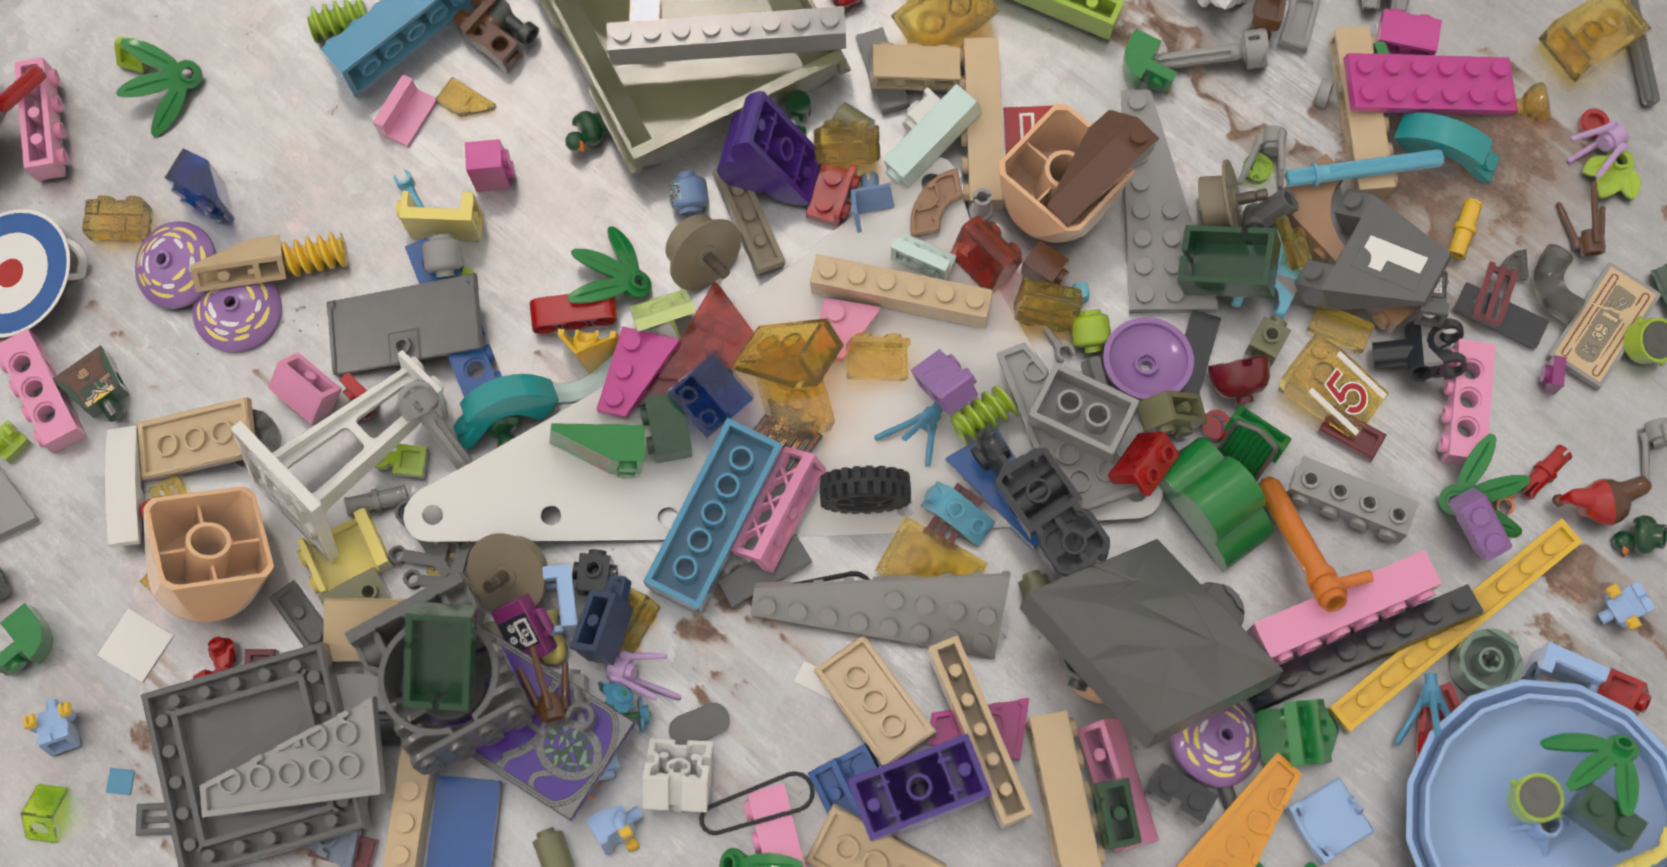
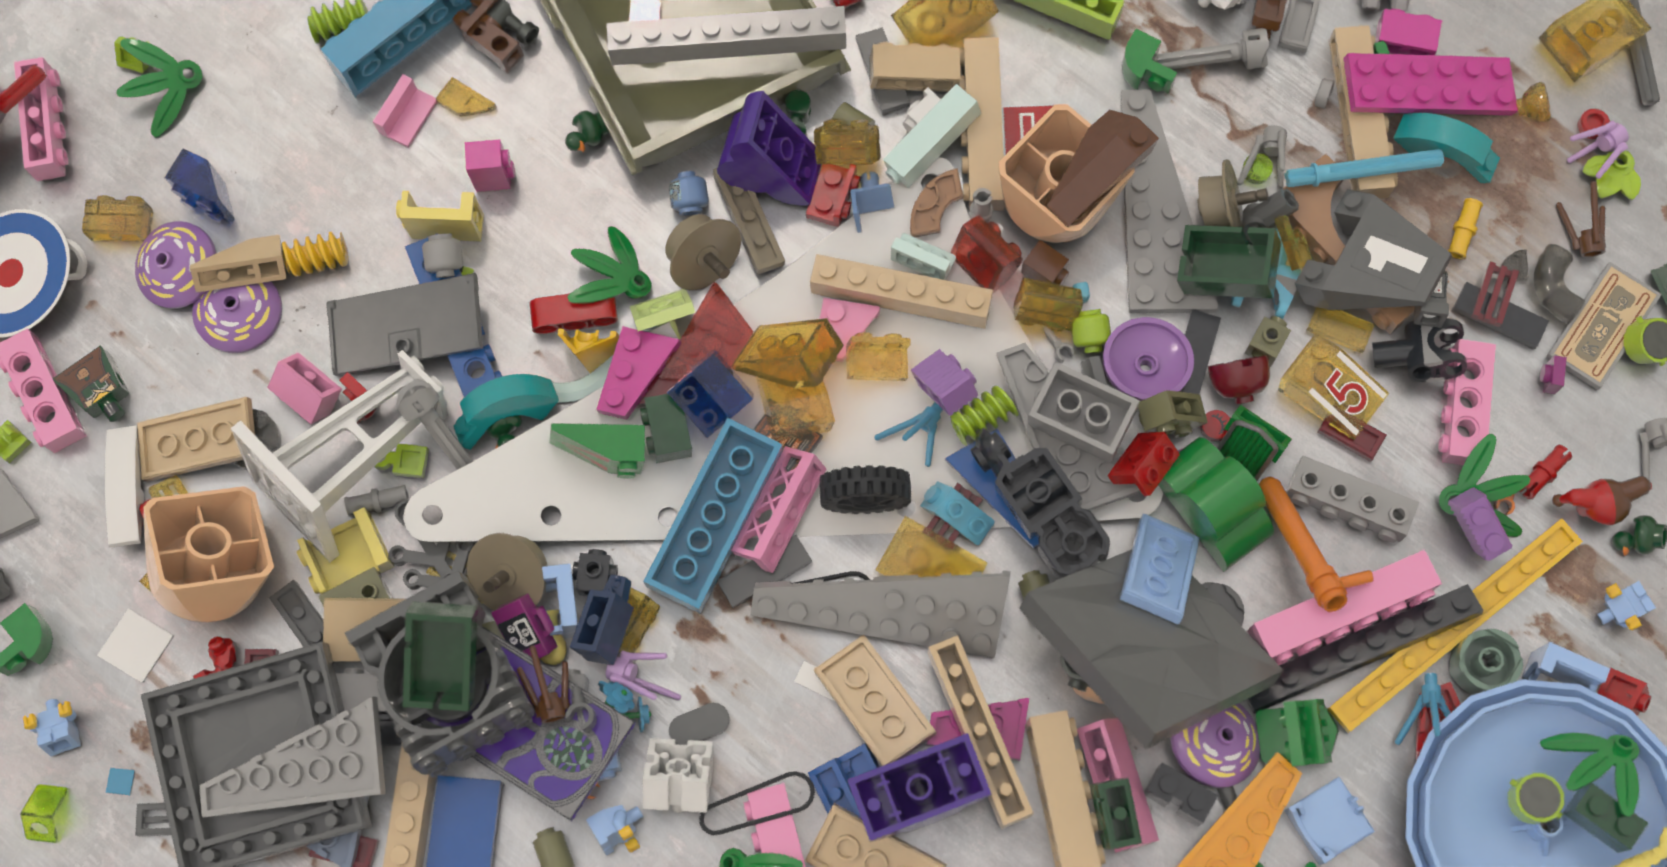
medium azure hand [394,169,424,207] -> none
none -> light blue tile [1120,513,1200,625]

